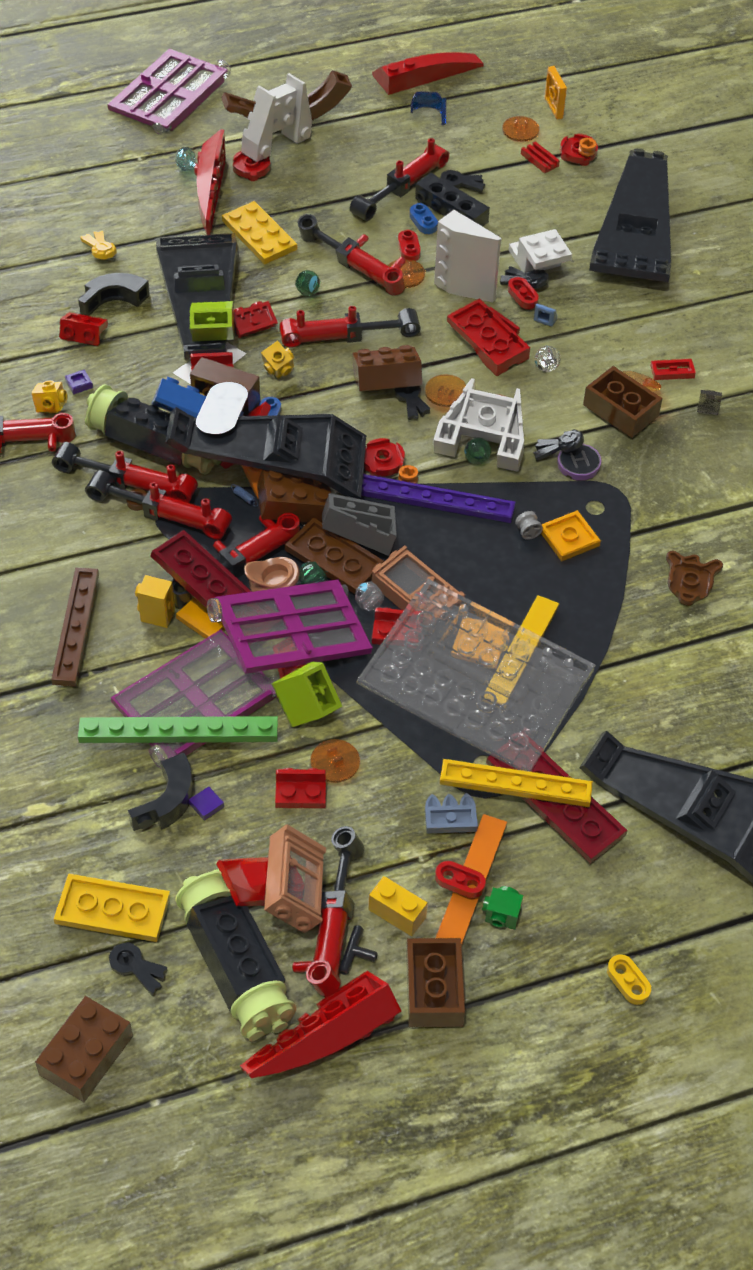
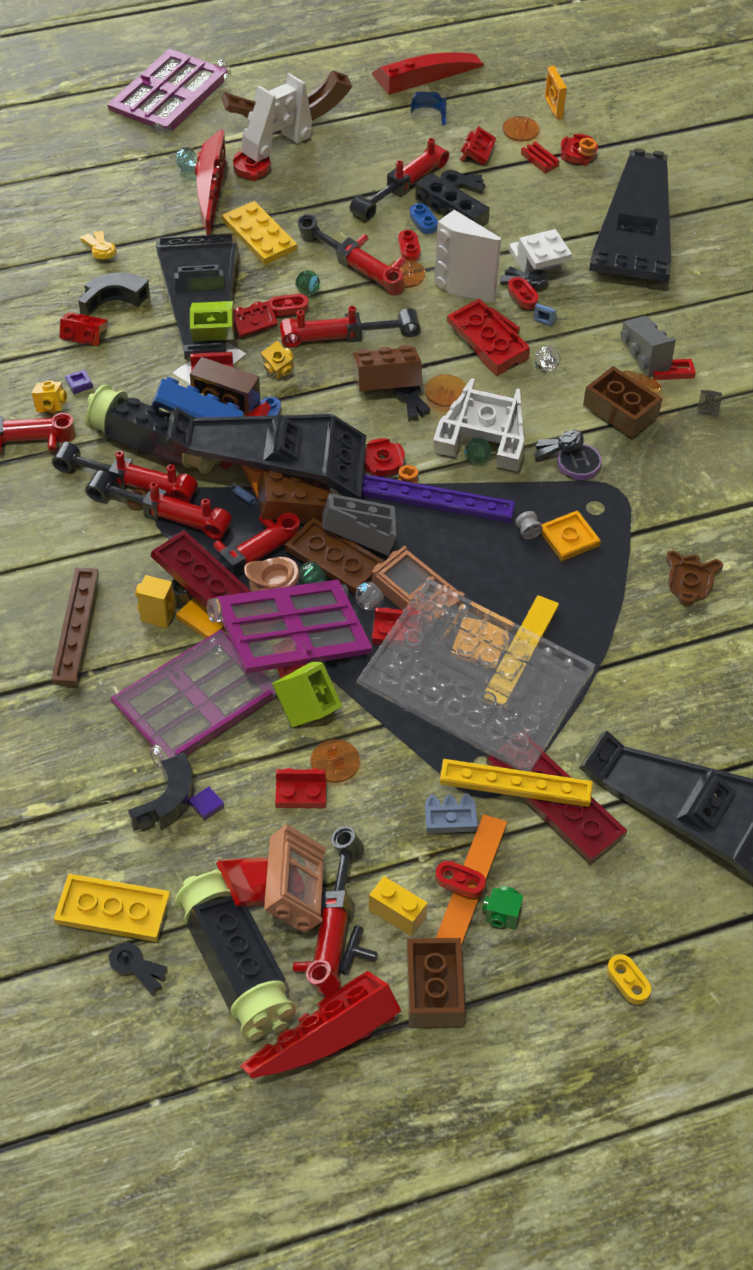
reddish brown brick [35,996,133,1103] -> none
bright green plate [78,716,278,743] -> none
flat silver sticker [196,382,248,434] -> none
none -> red plate [269,294,309,316]
none -> red bracket [459,126,497,165]
none -> dark grey wedge [620,316,676,377]

